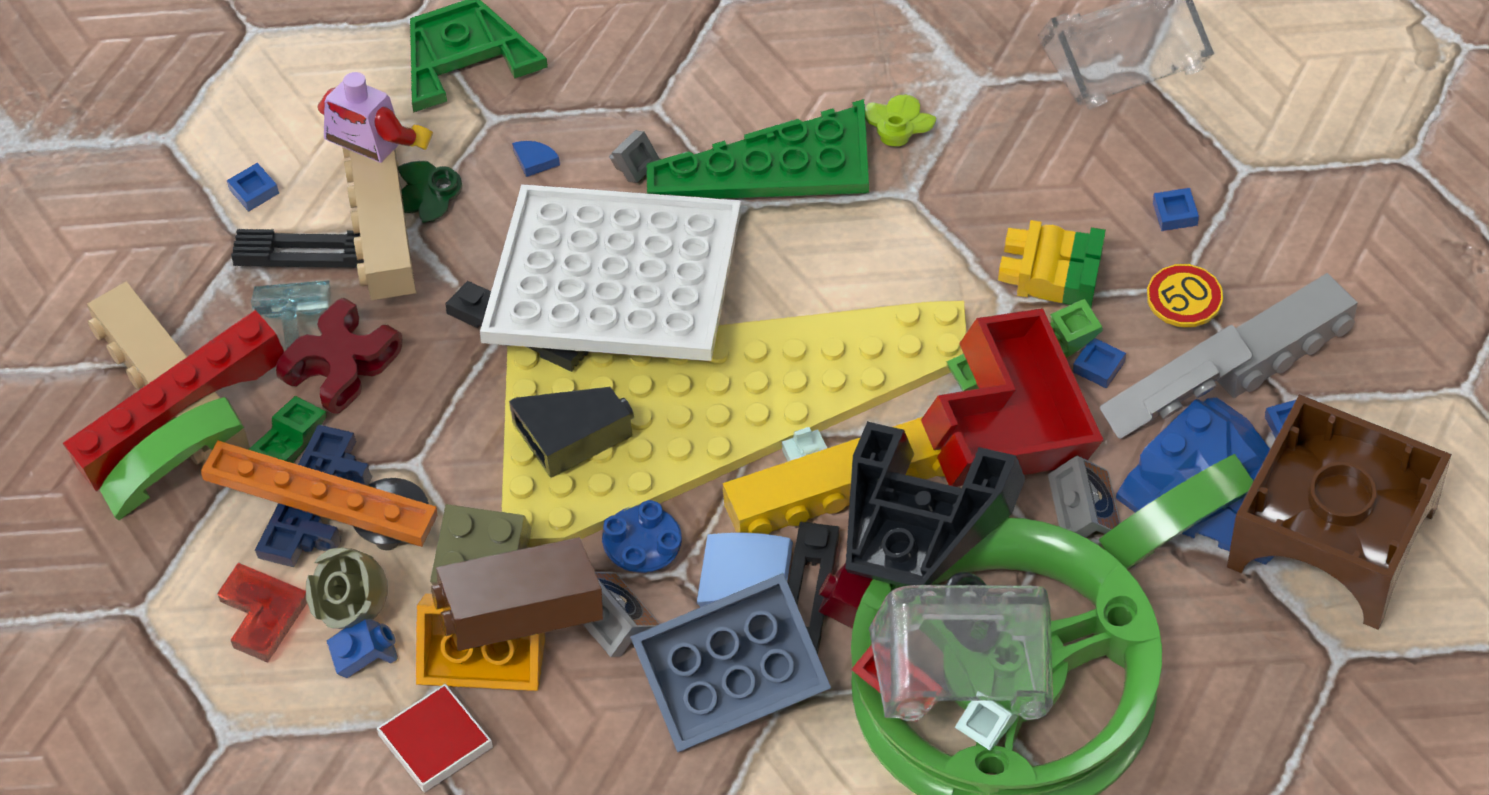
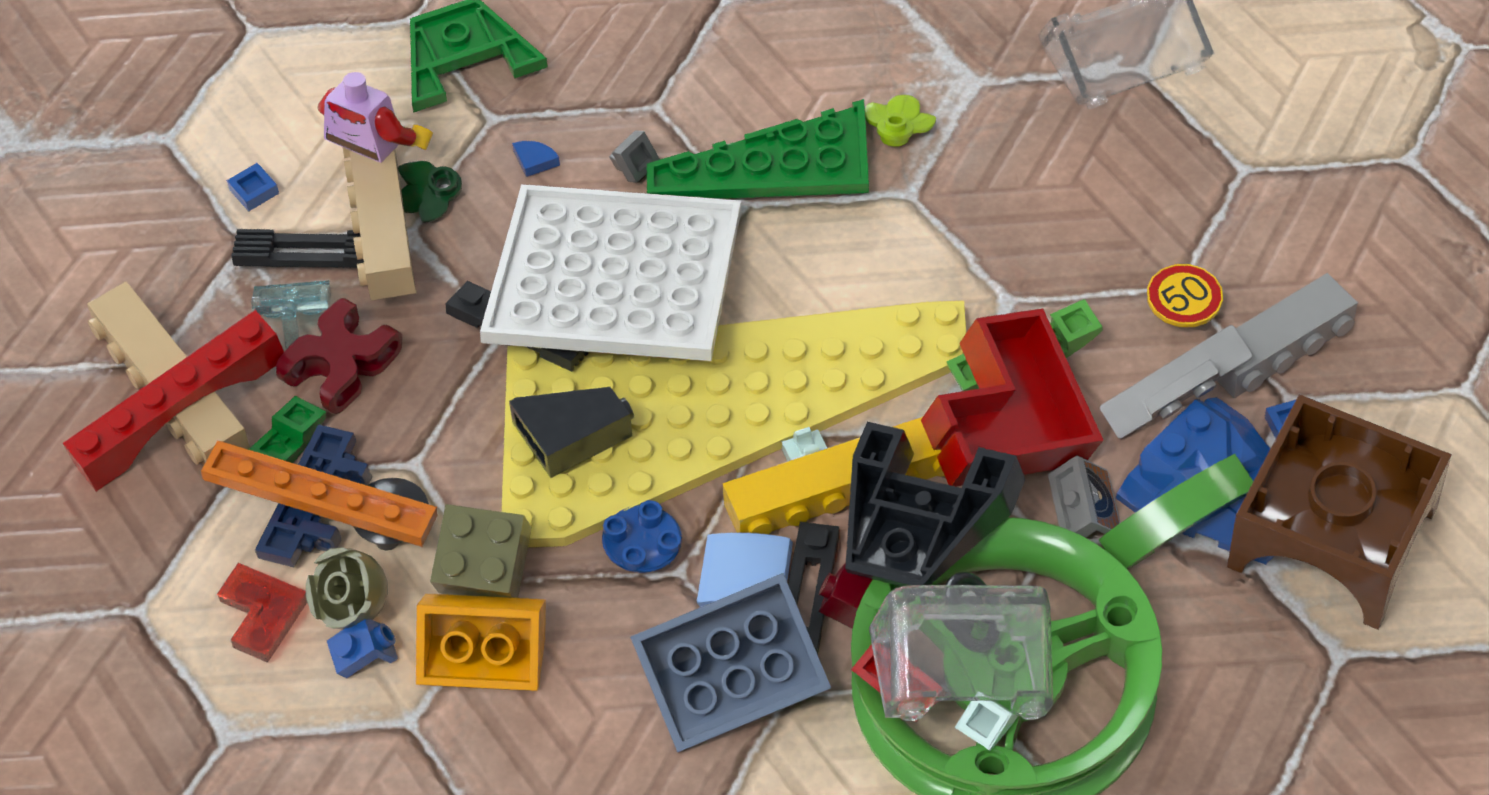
bright green slope [100,397,245,520] -> none
red tile [377,684,493,793] -> none
reddish brown brick [431,537,603,651] -> none
light grey panel [583,572,660,657] -> none
yellow hips [998,220,1106,308] -> none
blue tile [1073,338,1126,389] -> none
blue tile [1153,188,1199,231] -> none

